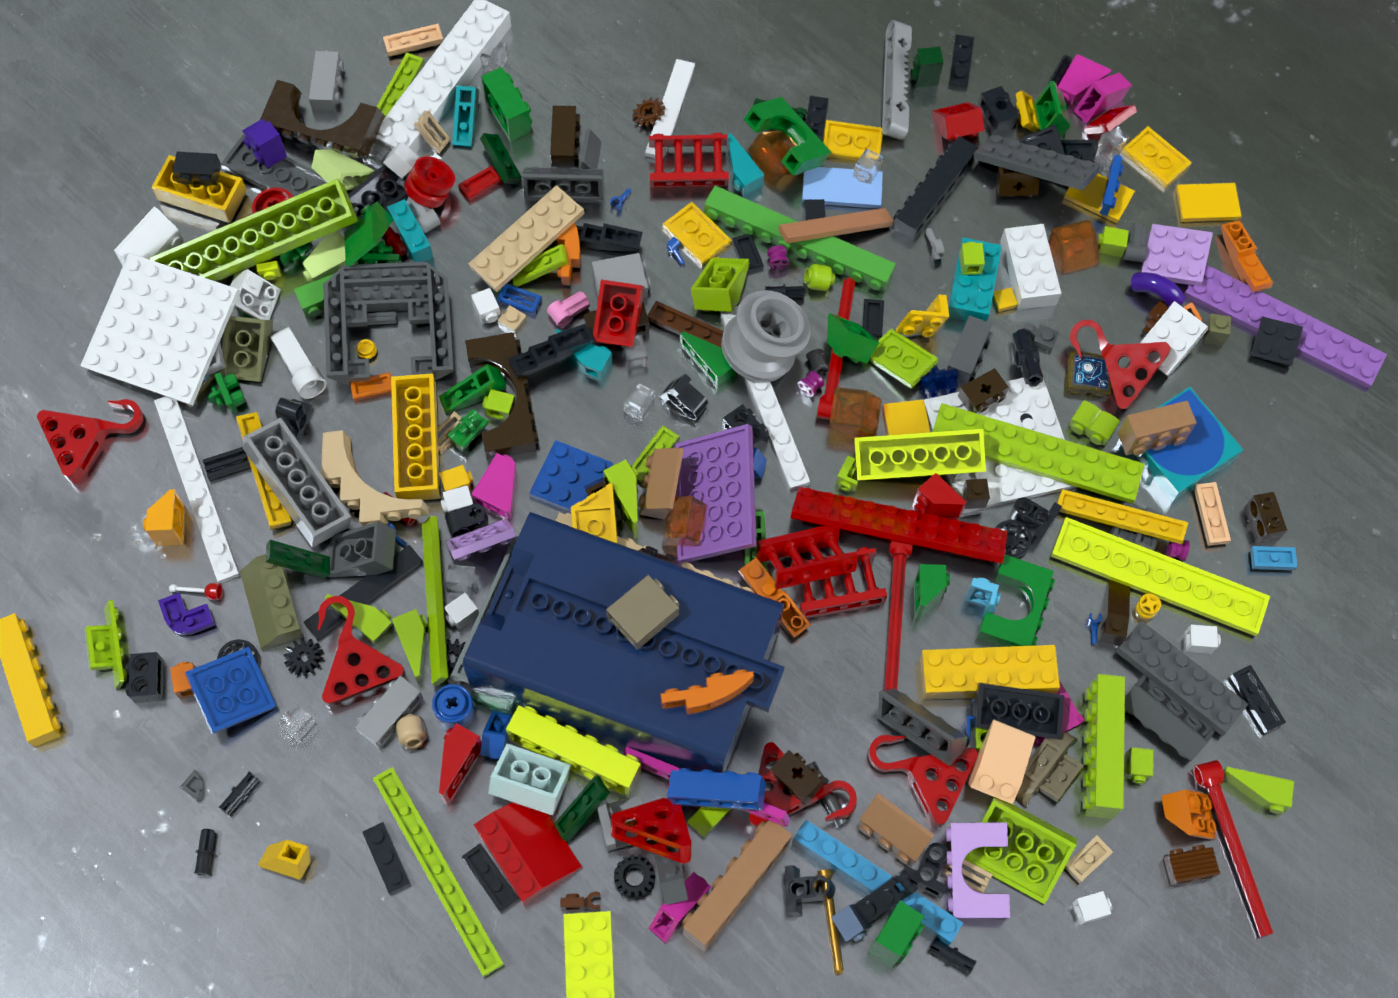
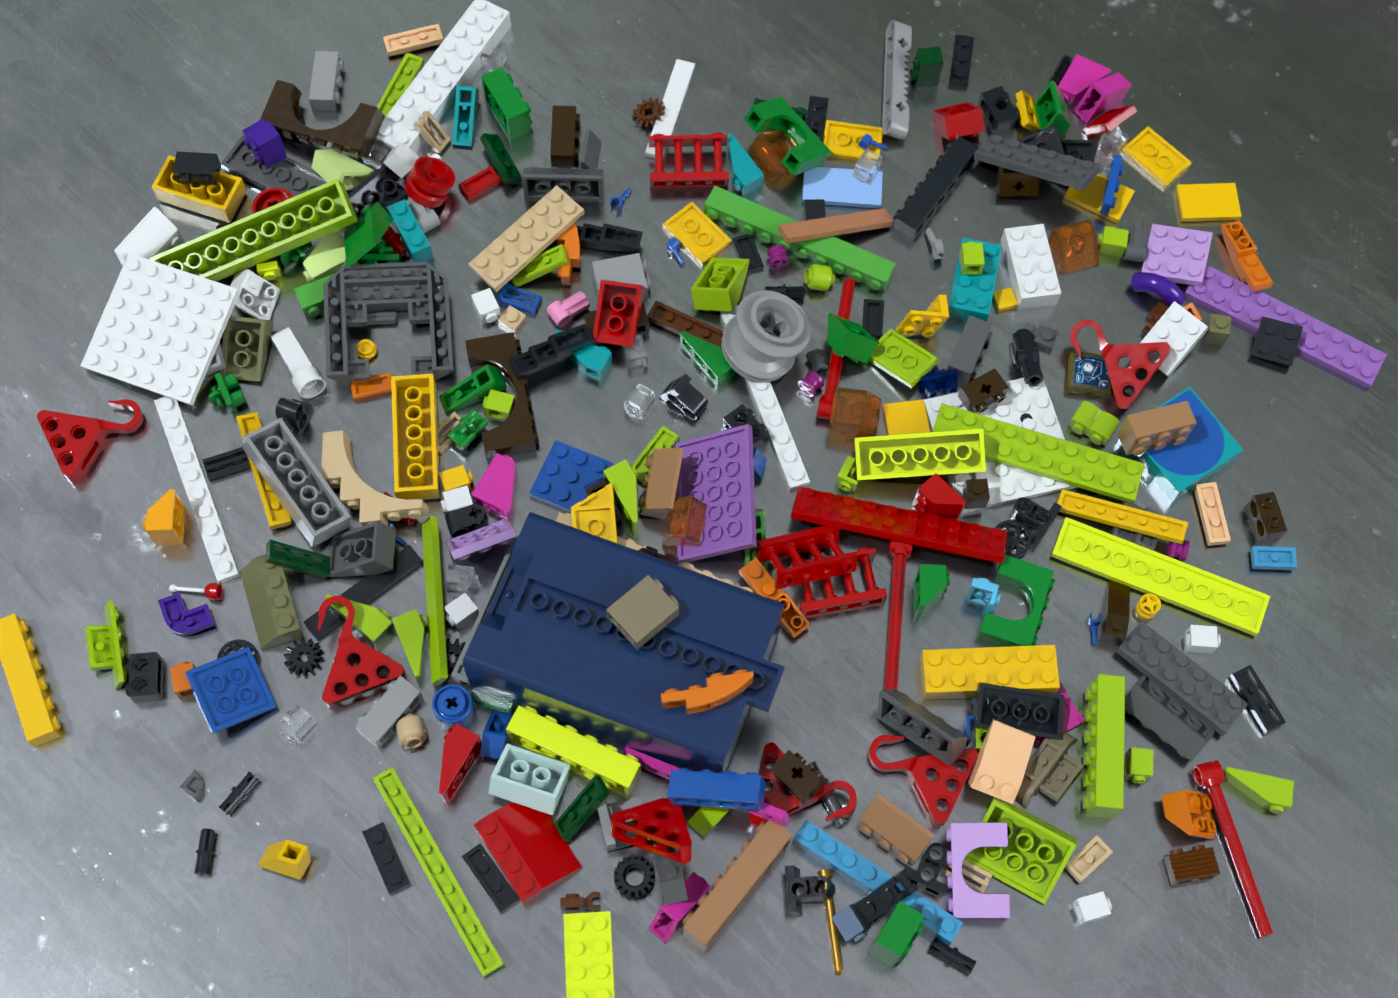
none -> blue hand [858,134,887,150]

